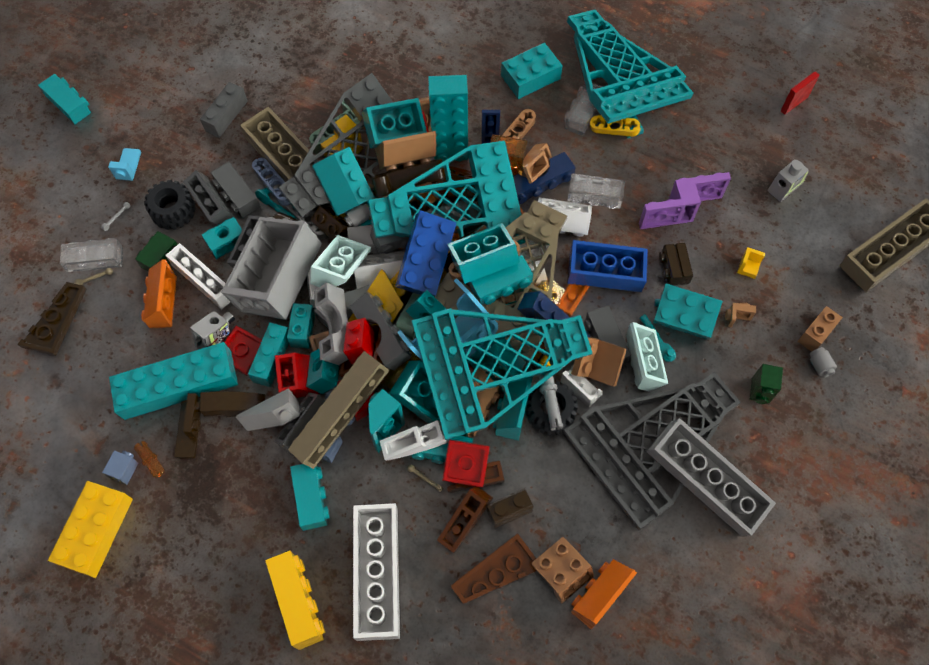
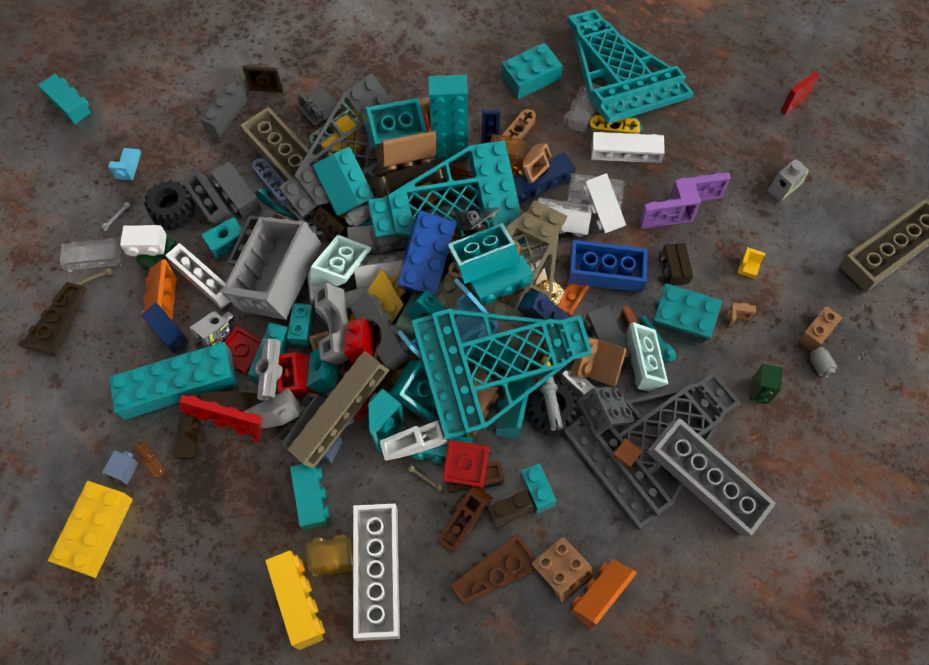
none -> white brick [120,225,167,256]
none -> dark blue slope [140,302,188,353]
none -> red wing [179,395,262,443]
none -> dark brown slope [243,63,283,93]
none -> light grey piece [255,338,282,401]
none -> dark grey hinge [295,87,342,126]
none -> clear yellow brick [306,535,353,577]
none -> dark grey hinge [456,207,502,231]
none -> teal brick [520,463,557,514]
none -> dark grey bracket [577,387,635,435]
none -> white brick [584,173,626,233]
none -> white brick [591,132,664,163]
none -> dark orange tile [613,438,642,468]
none -> dark orange tile [619,305,637,330]

